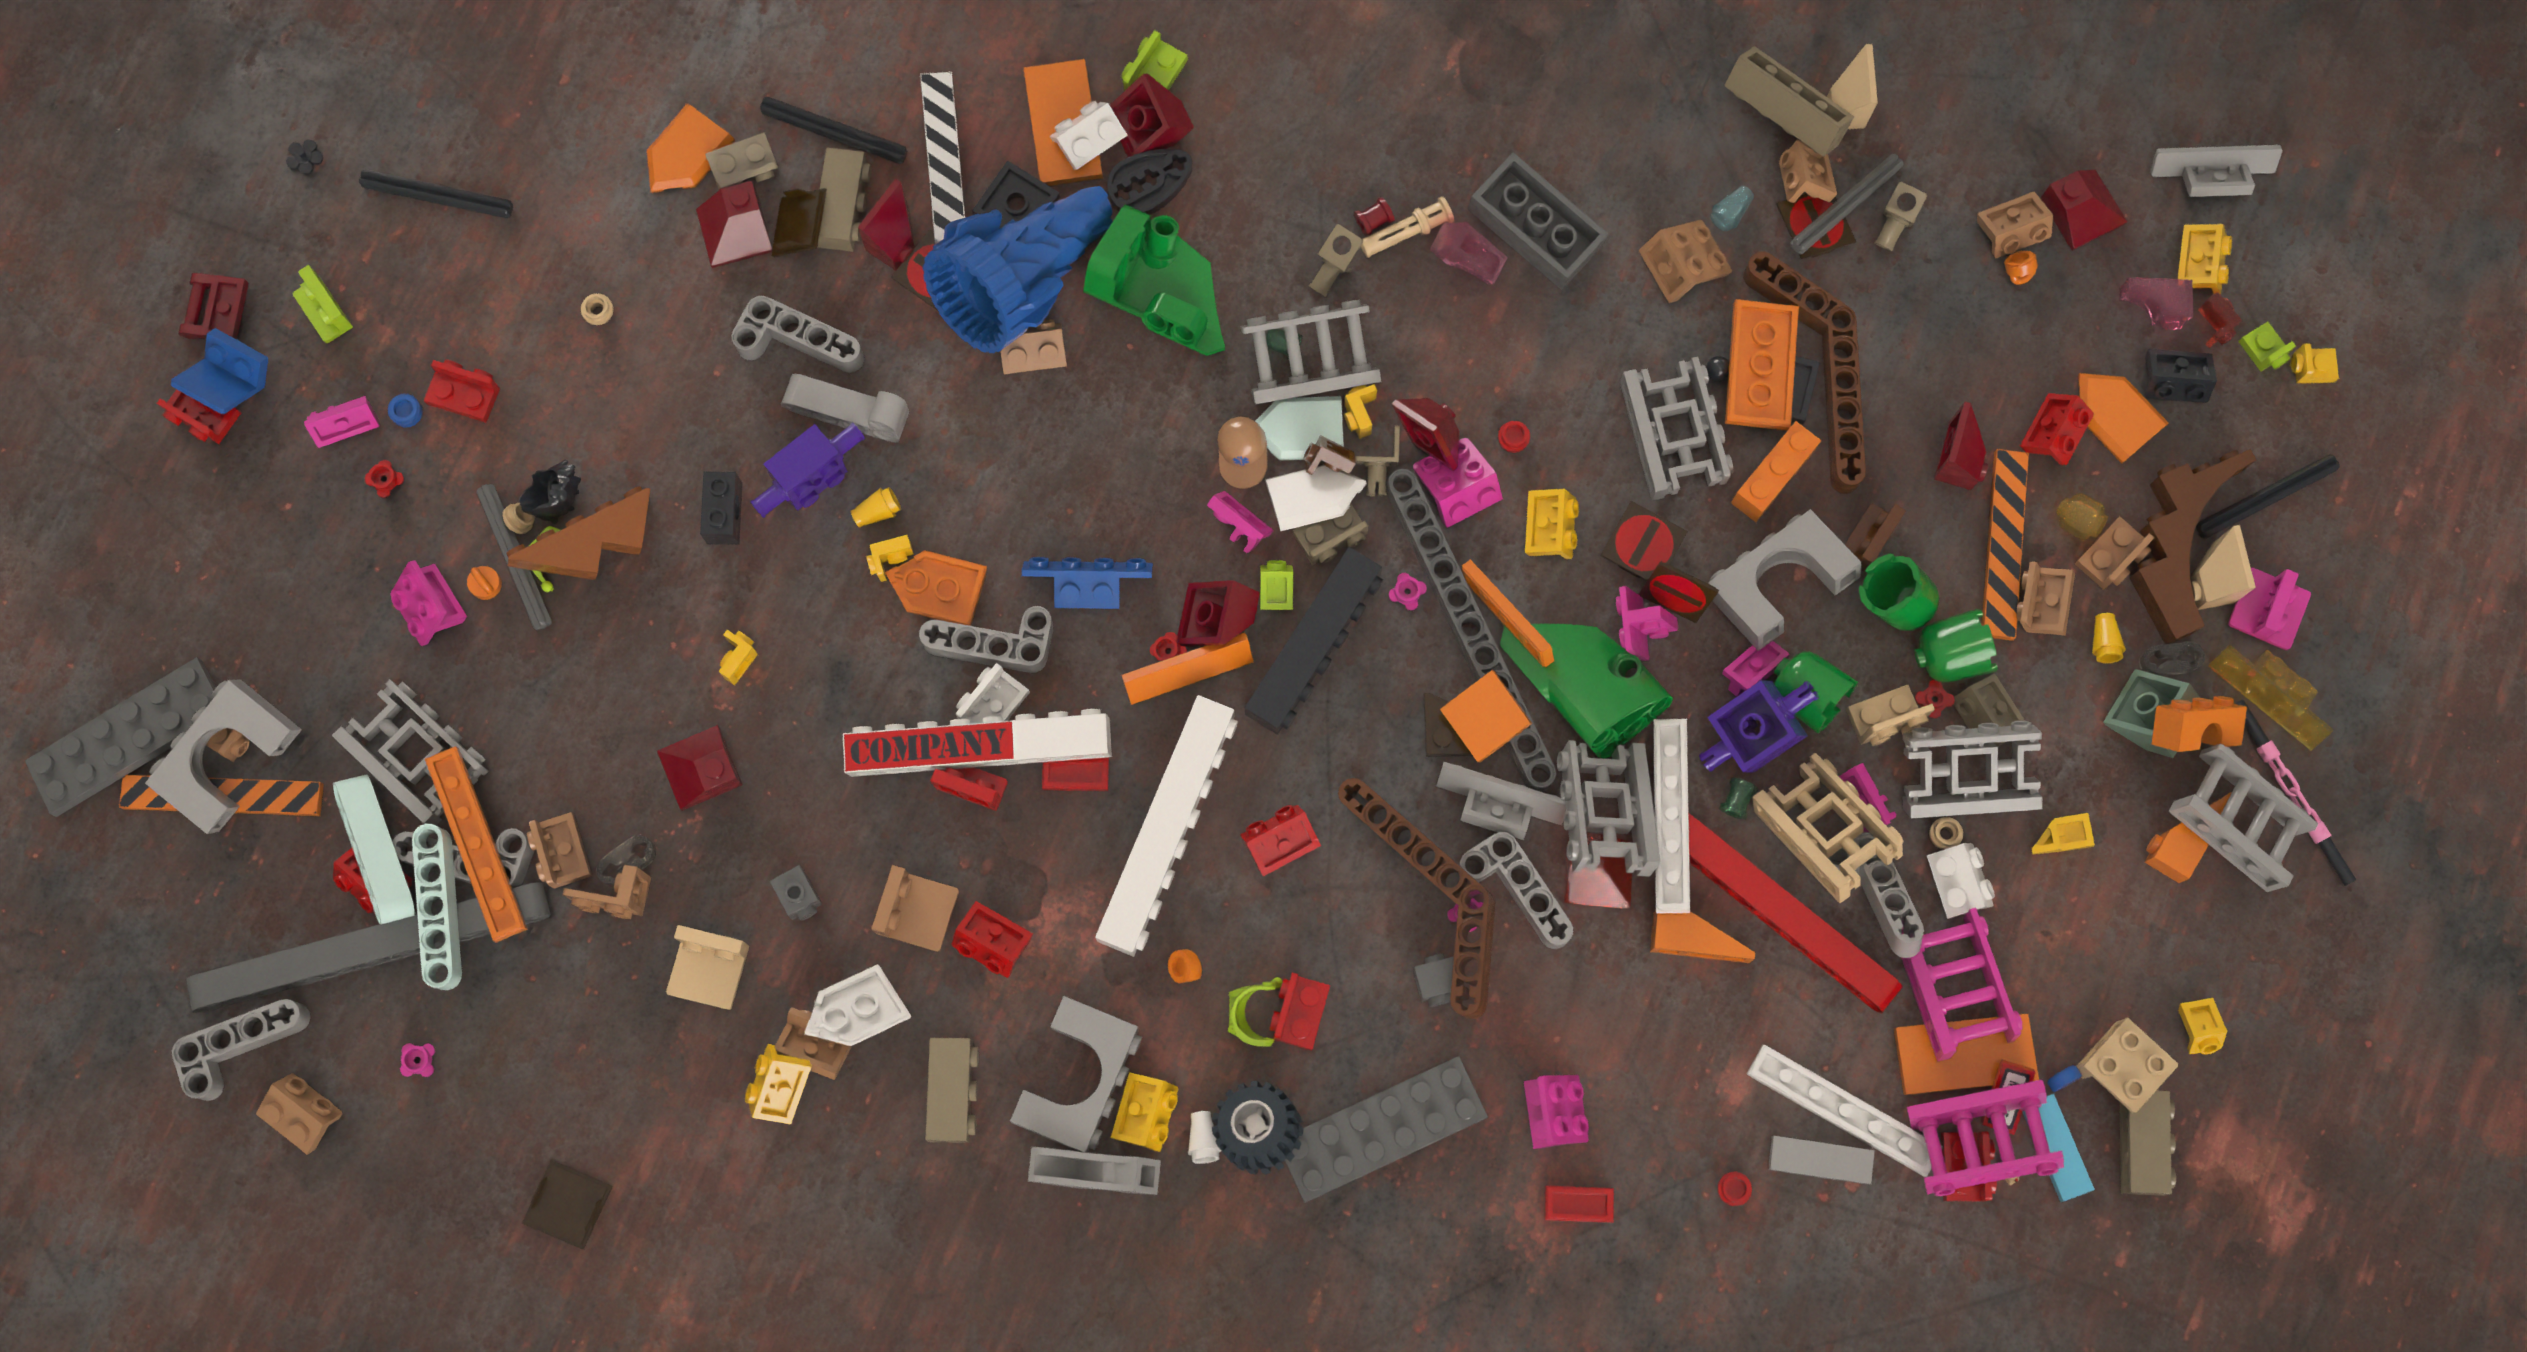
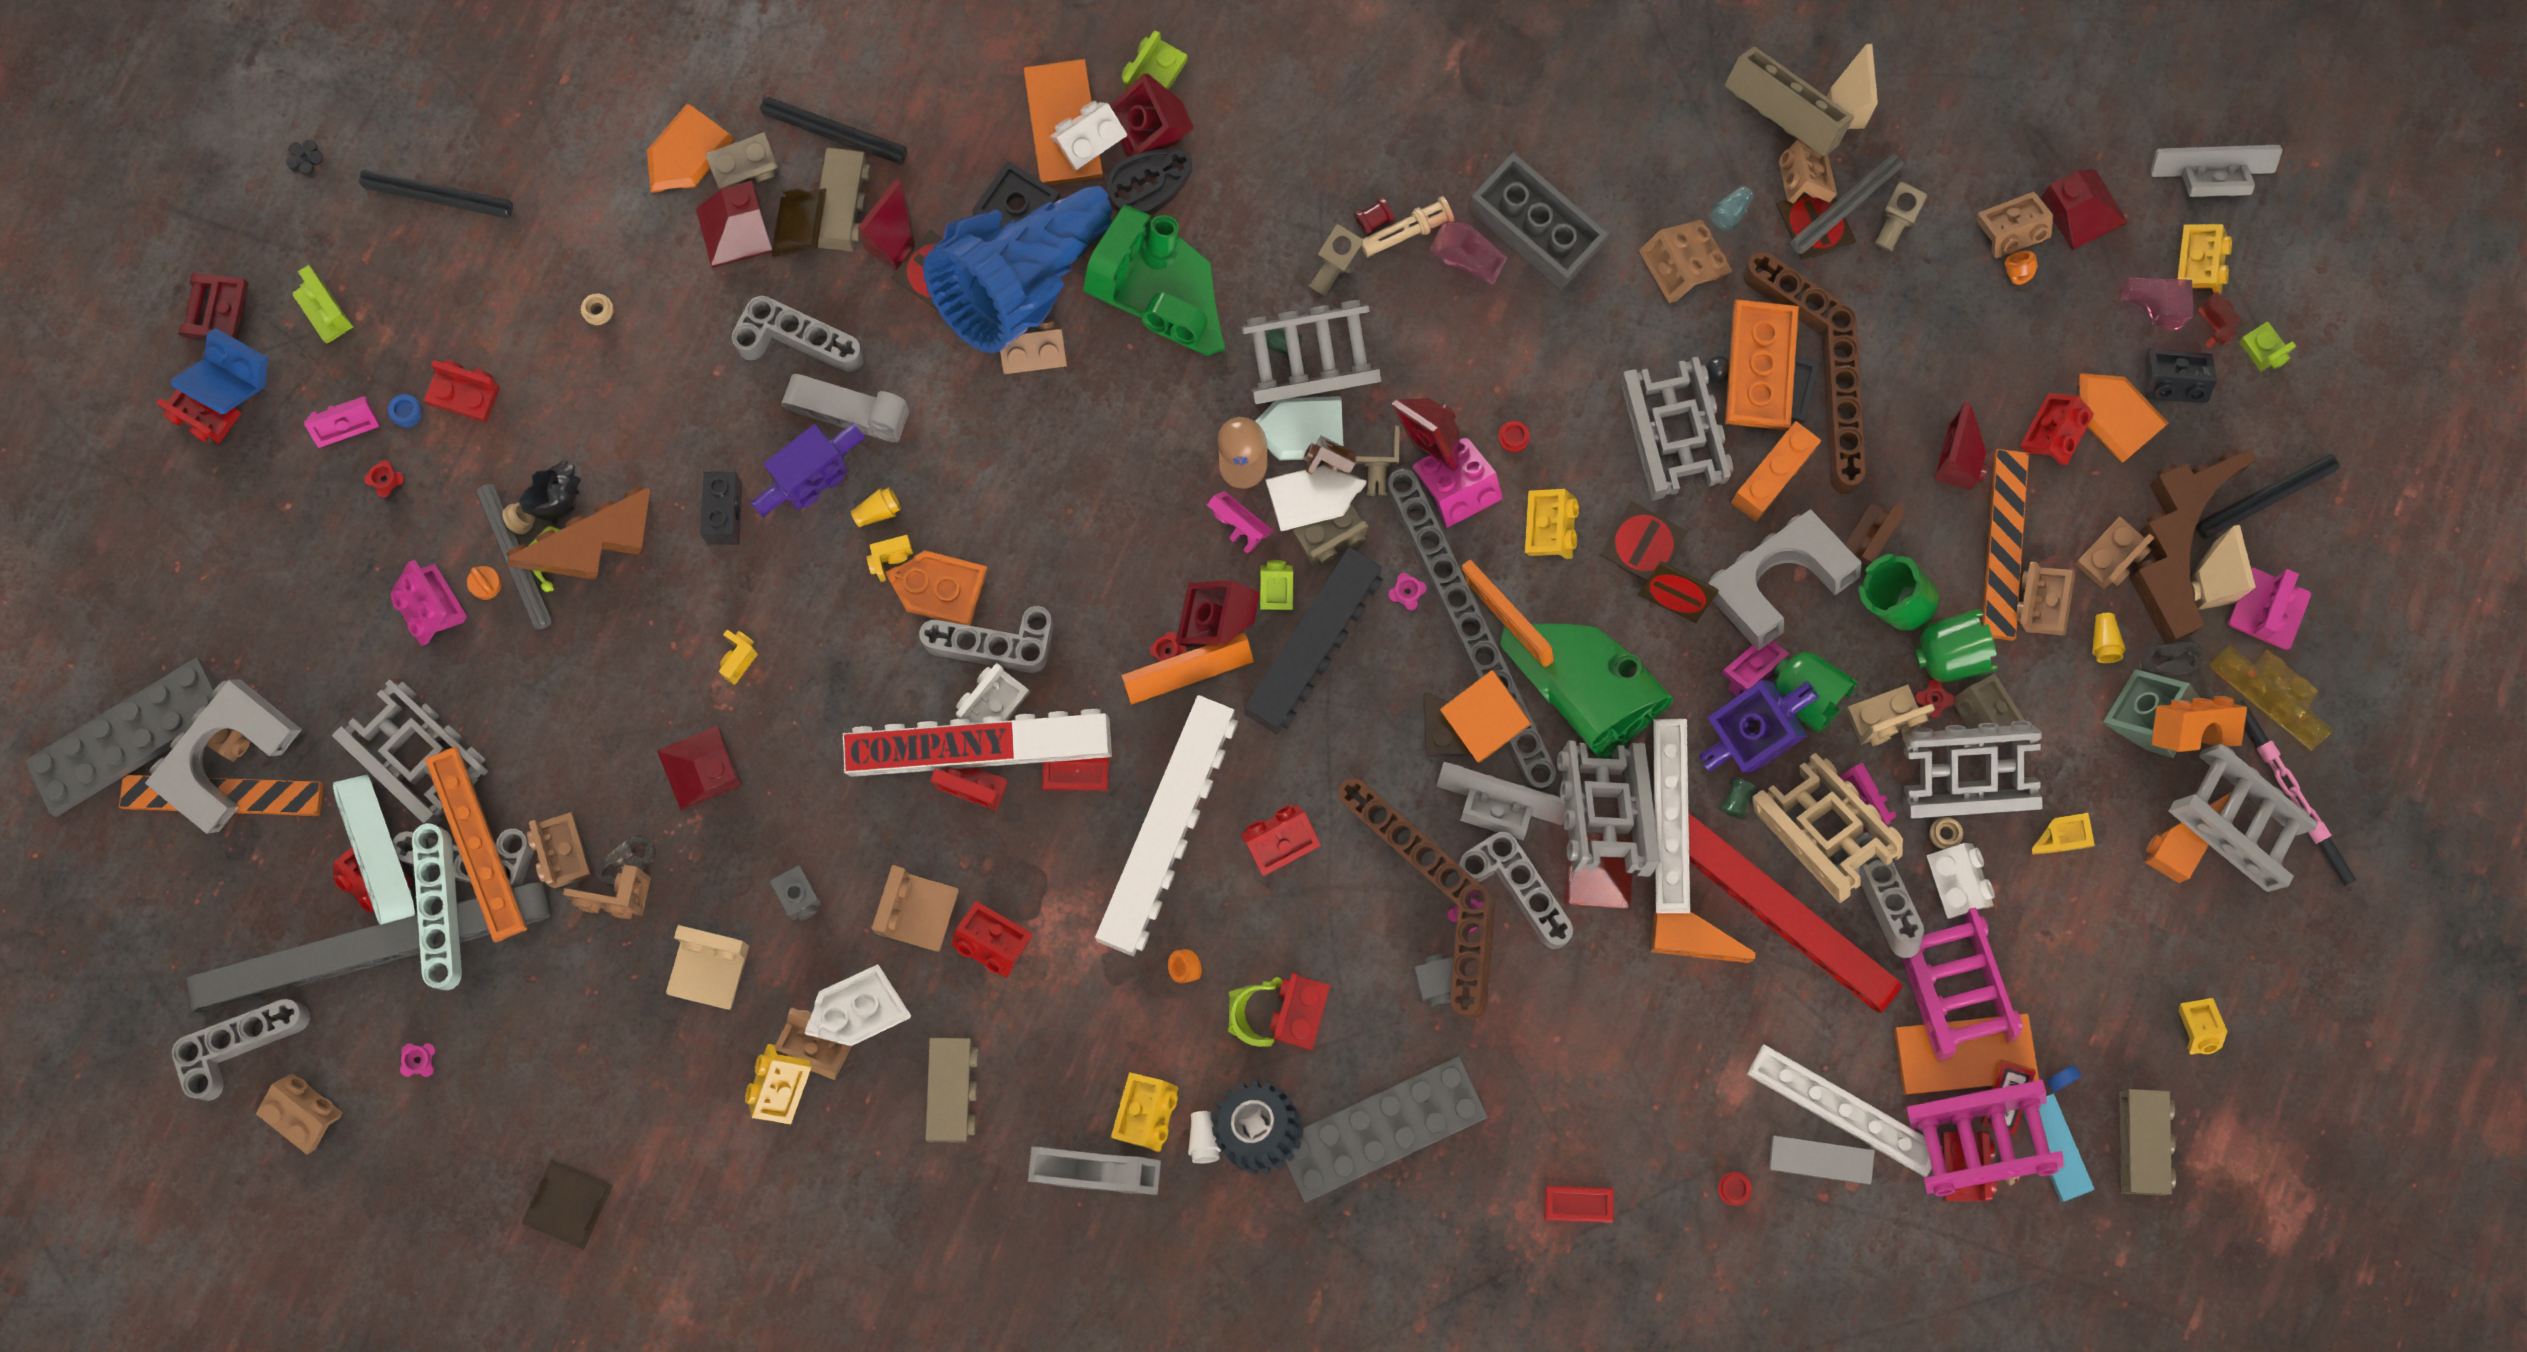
tile [921,72,965,244] -> none
light grey arch [1010,996,1142,1153] -> none
blue bracket [1022,557,1153,609] -> none
yellow bracket [1344,384,1377,439] -> none
dark pink bracket [1524,1075,1589,1149] -> none
dark pink bracket [1616,586,1678,661] -> none
clear yellow head [2056,493,2108,540] -> none
tan bracket [2076,1017,2178,1113] -> none
yellow bracket [2291,344,2339,383] -> none

